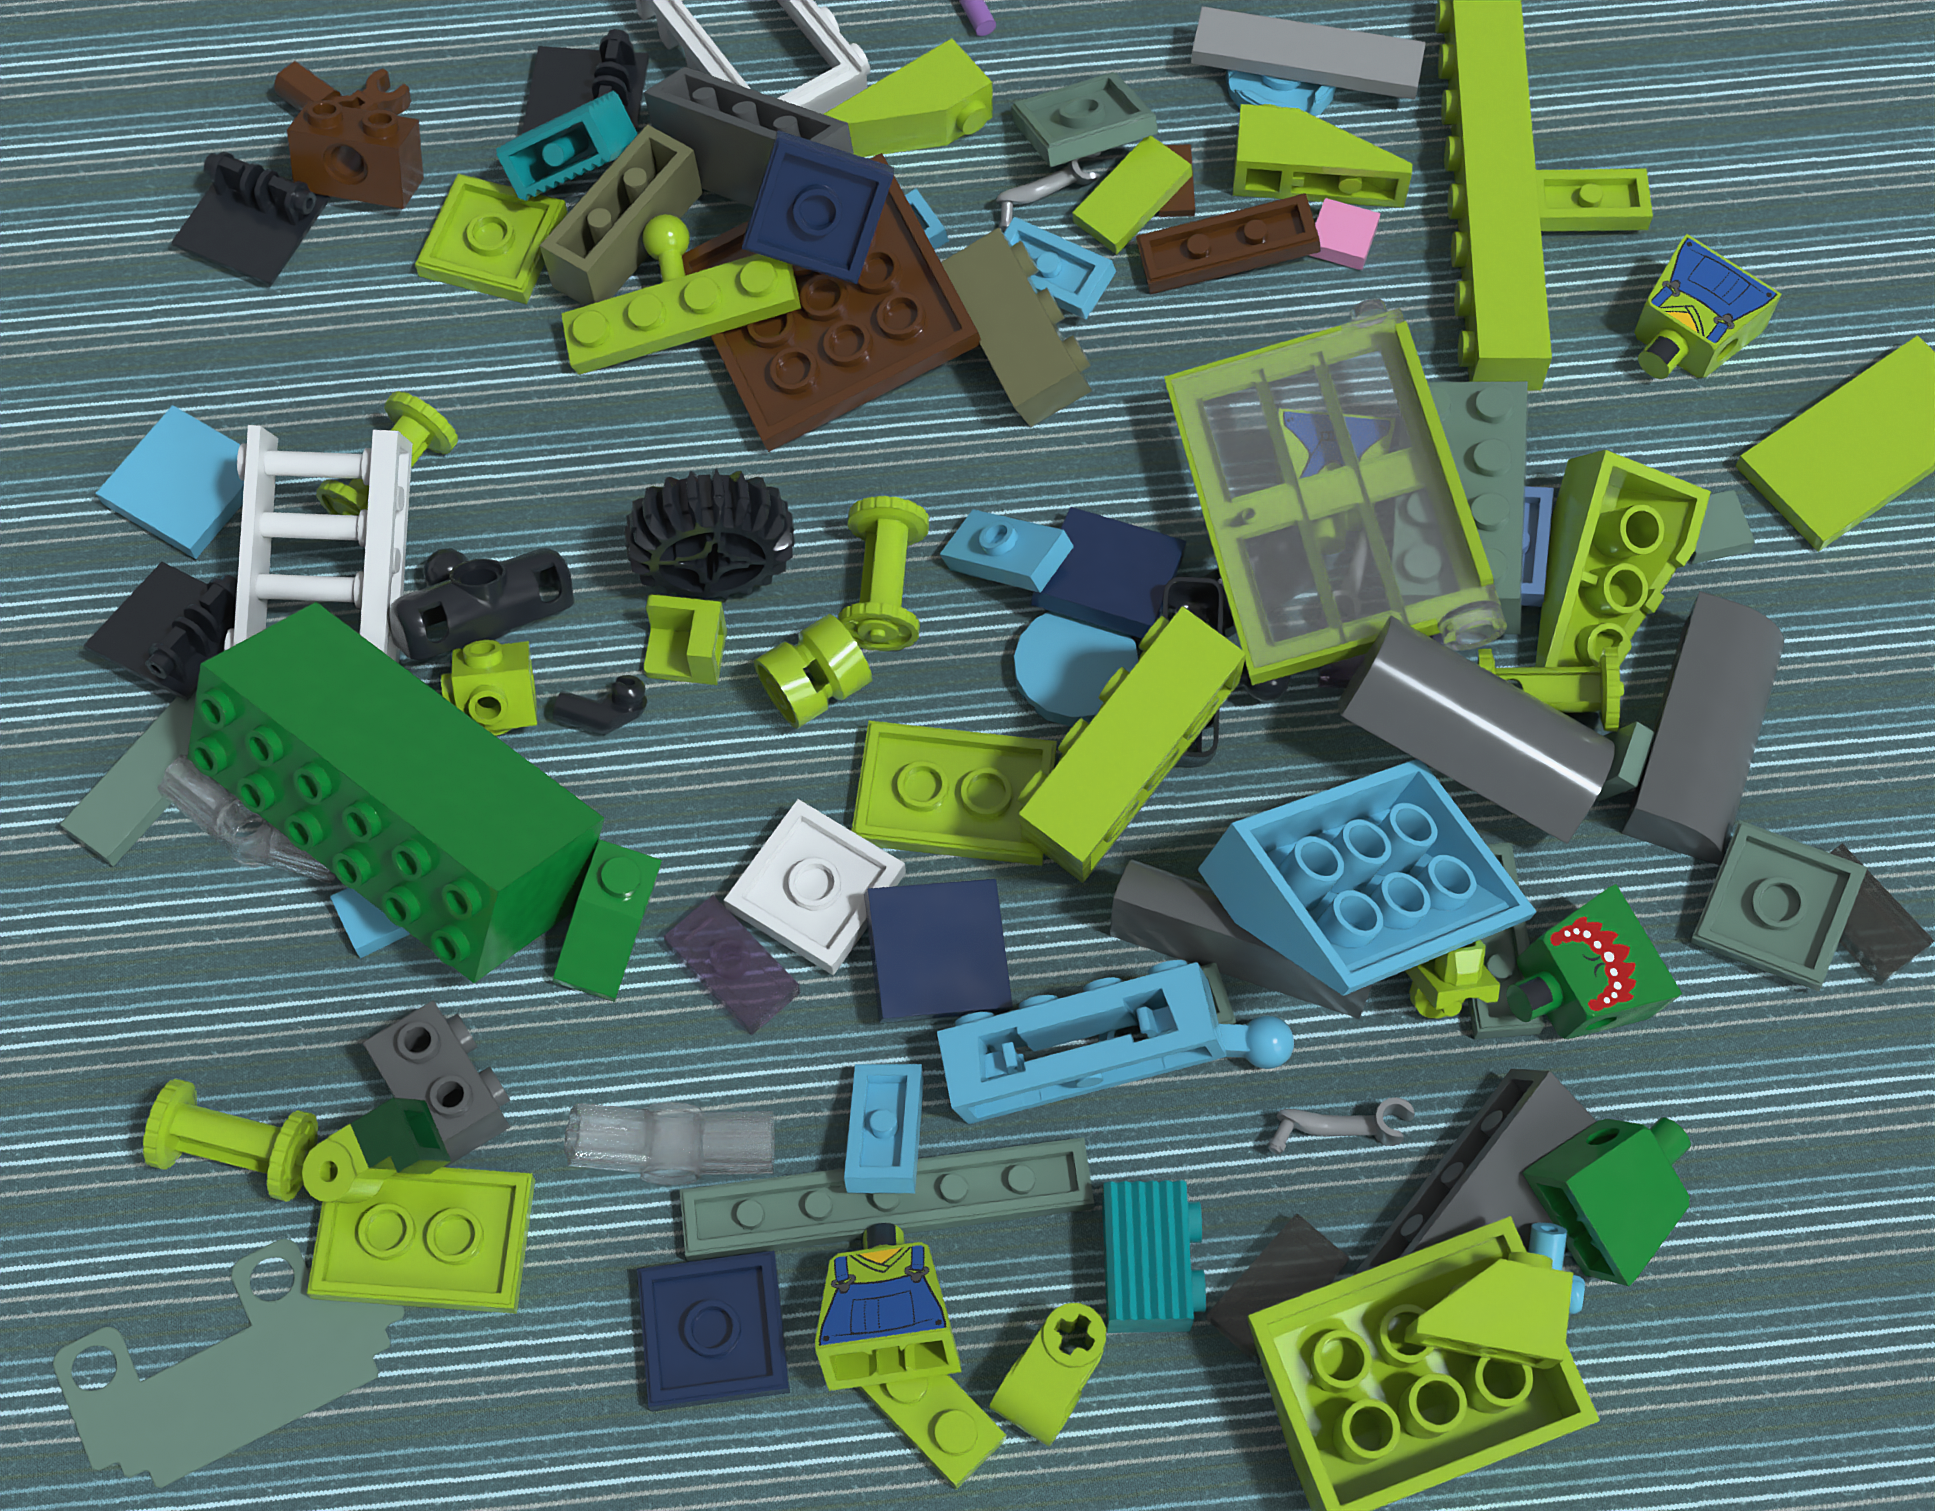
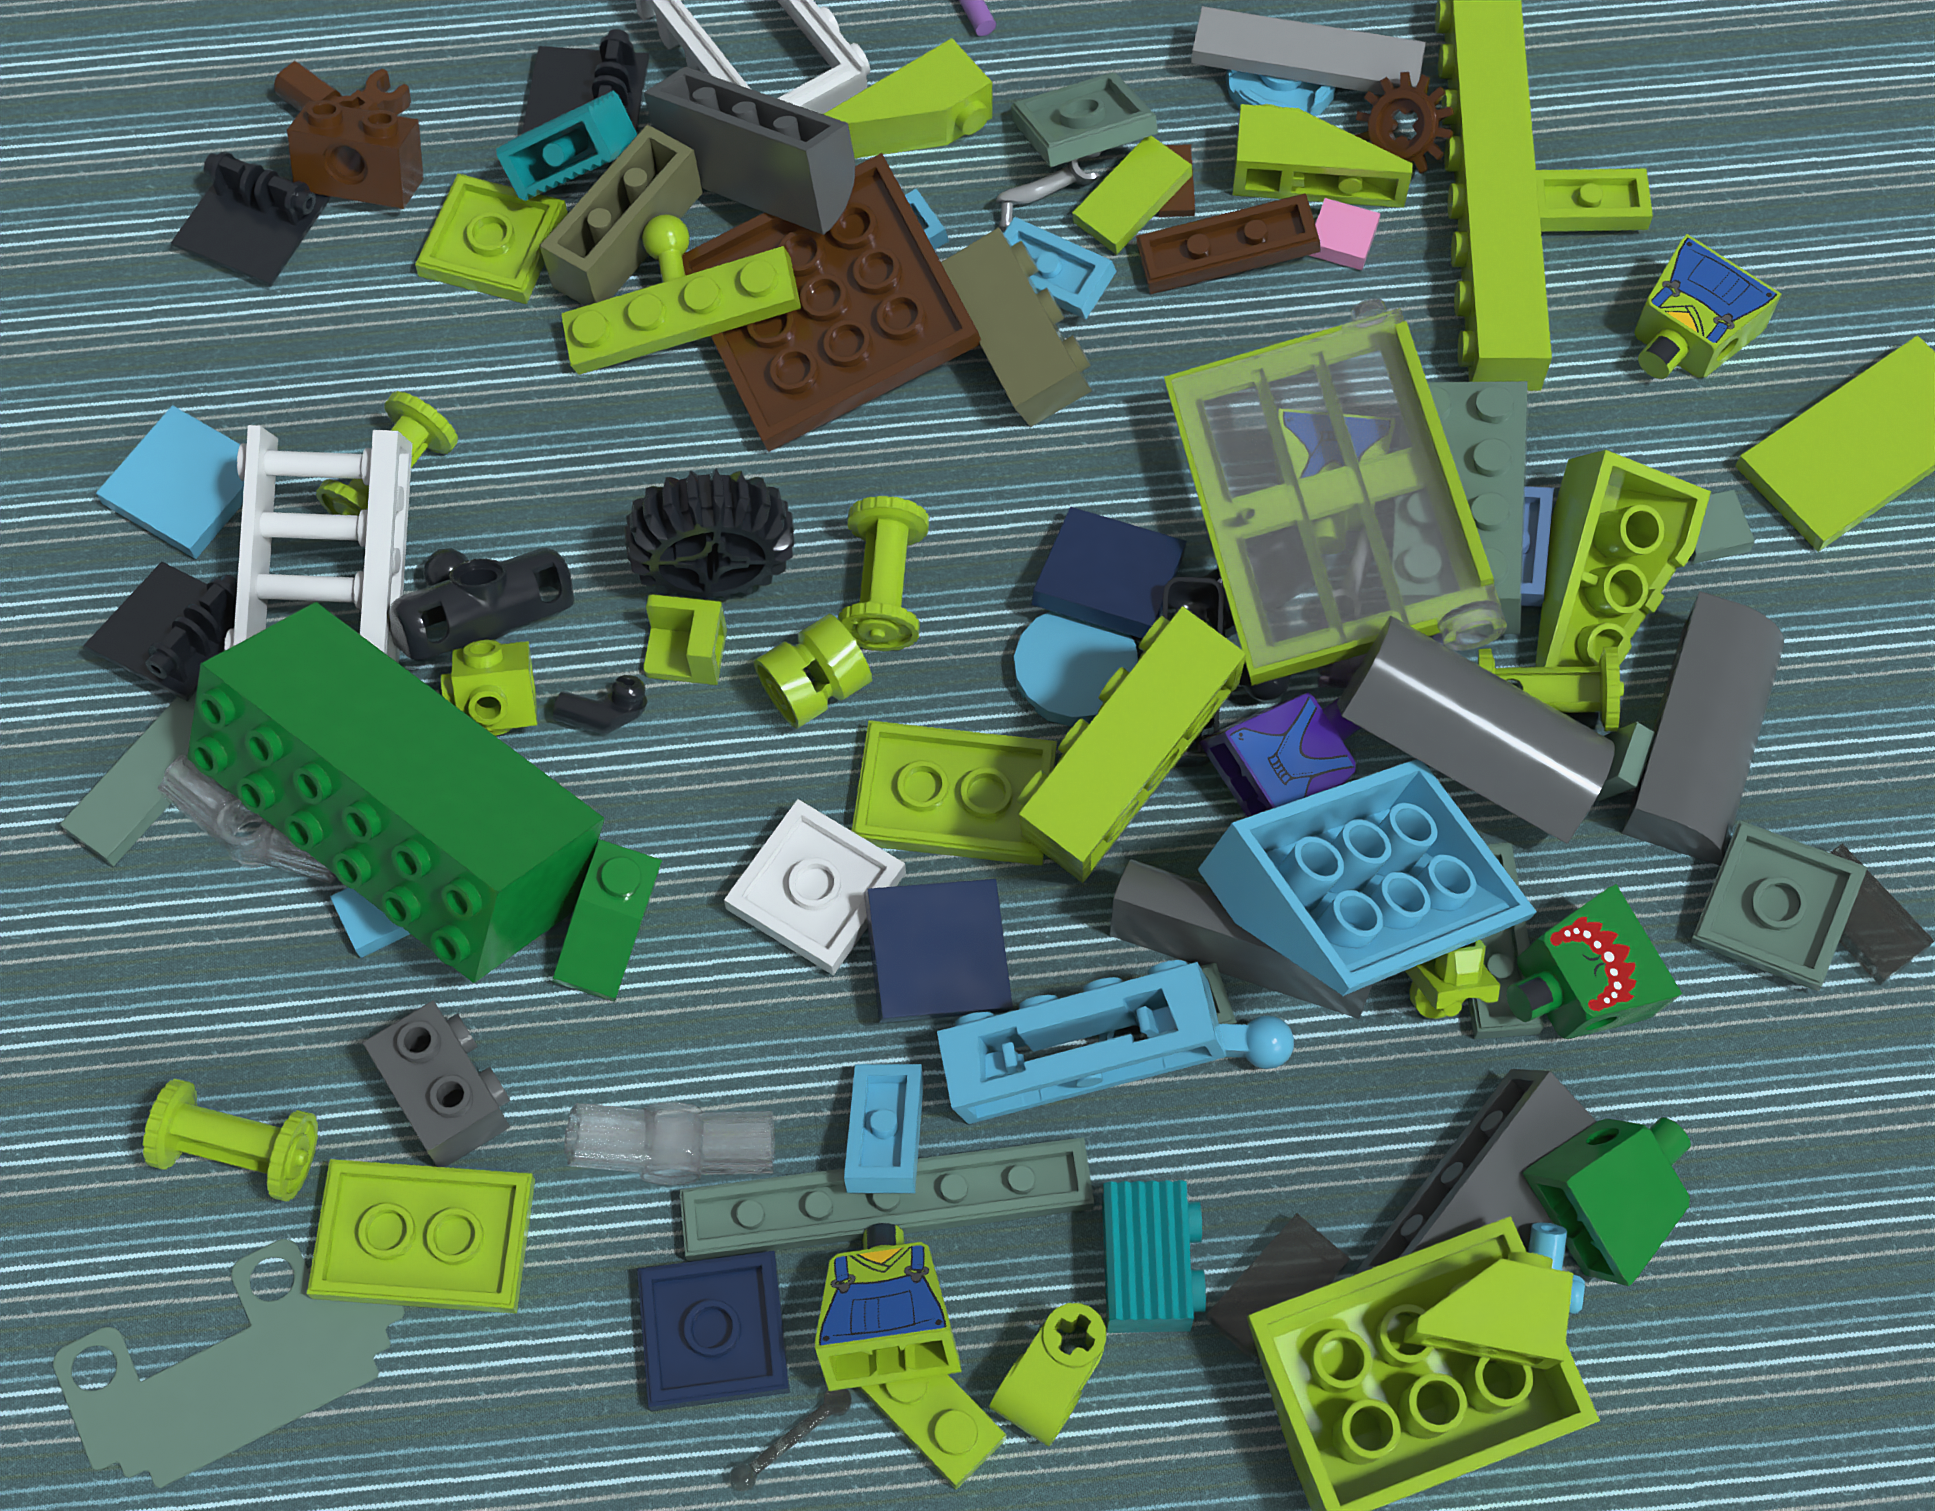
leg [302,1097,451,1203] -> none
clear purple plate [663,895,801,1036] -> none
dark blue tile [742,130,894,284] -> none
medium azure plate [940,509,1074,593] -> none
light grey piece [1268,1097,1415,1155] -> none
none -> clear smoke hinge [729,1389,852,1492]
none -> torso [1199,692,1361,817]
none -> reddish brown gear [1355,72,1454,174]

